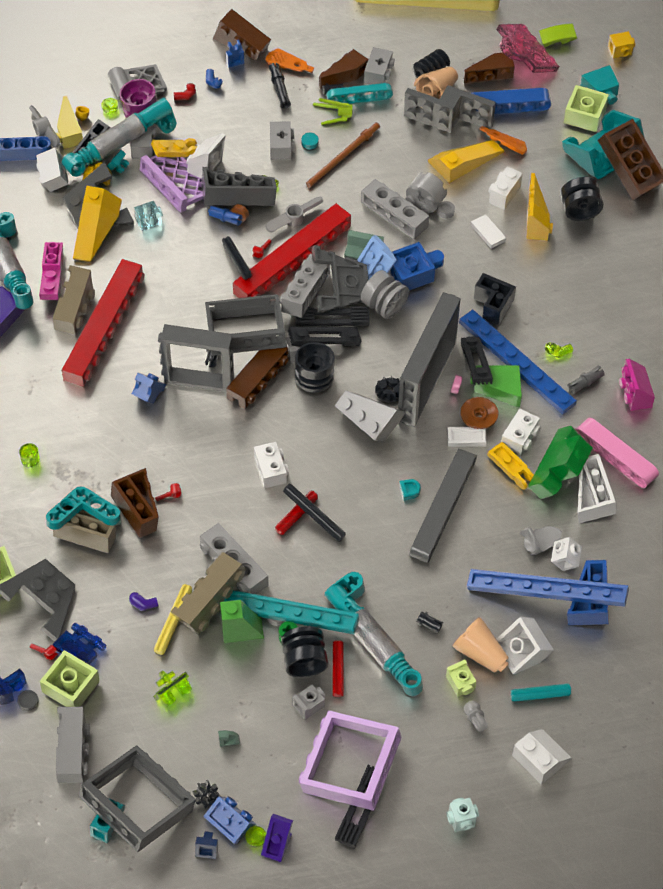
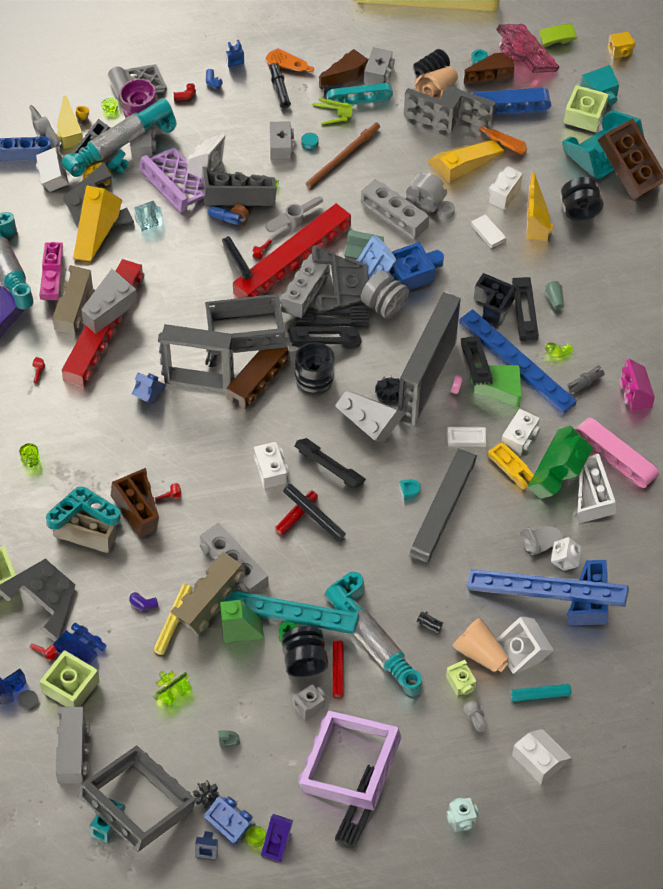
yellow hinge [151,138,197,157] -> none
reddish brown wedge [213,9,271,61] -> none
dark orange dish [460,397,498,429] -> none
none -> red hand [32,357,45,384]
none -> light grey wedge [81,268,138,334]
none -> black container [294,438,366,488]
none -> teal tile [471,49,488,64]
none -> black container [512,277,539,341]
none -> sand green cone [545,281,564,310]

